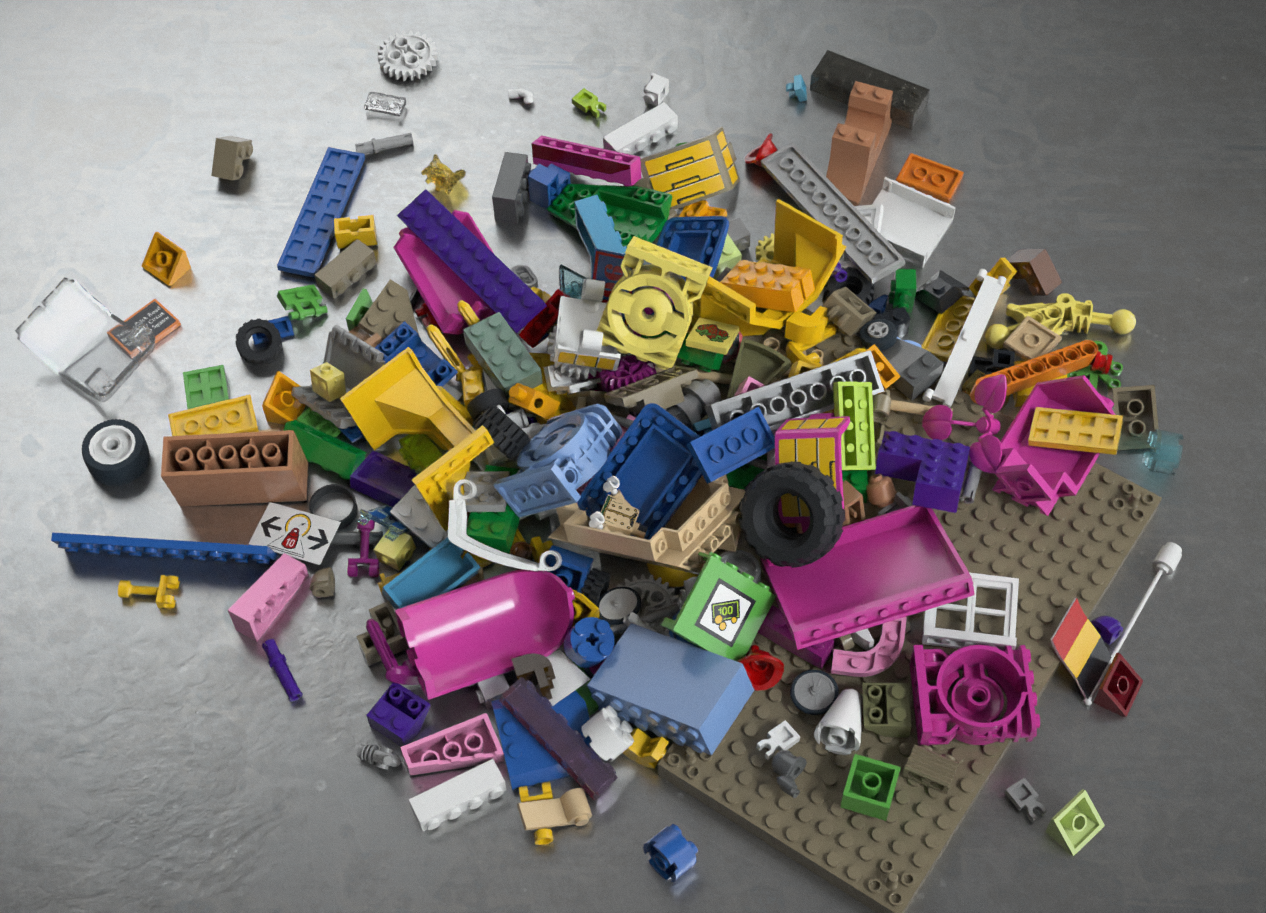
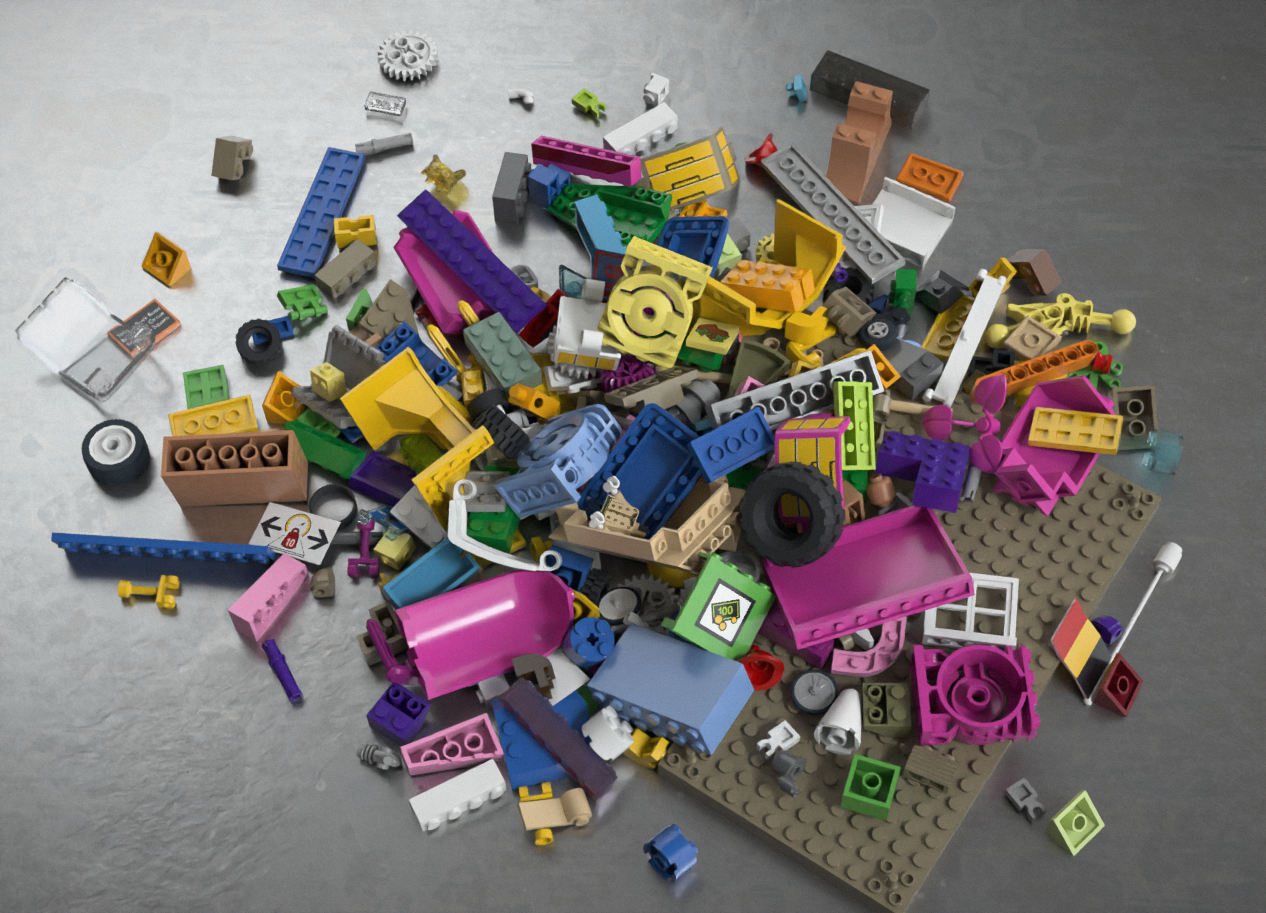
reddish brown wheel [510,541,533,570] -> none

